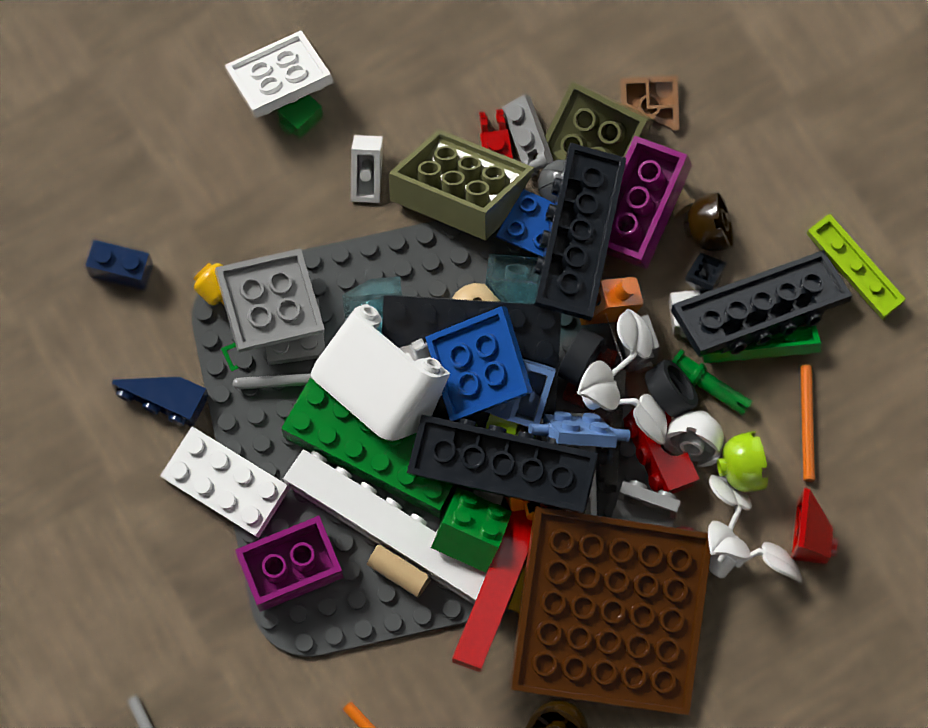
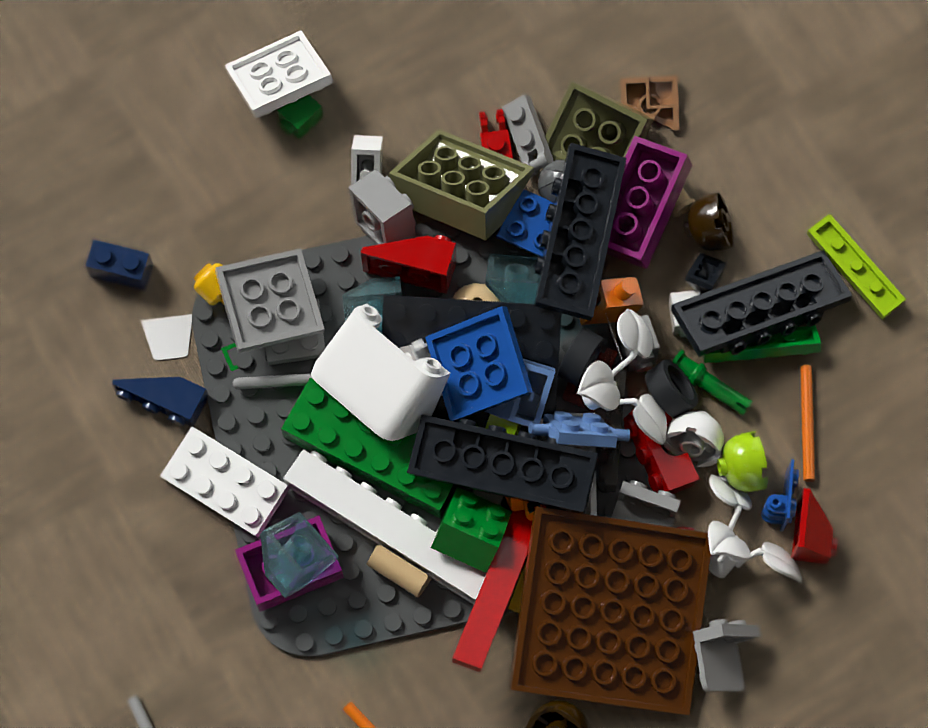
none -> white sticker [141,314,192,360]
none -> clear light blue slope [260,512,339,598]
none -> light grey brick [348,169,417,245]
none -> red slope [361,235,457,294]
none -> light grey bracket [693,619,761,692]
none -> blue hinge [761,459,799,532]

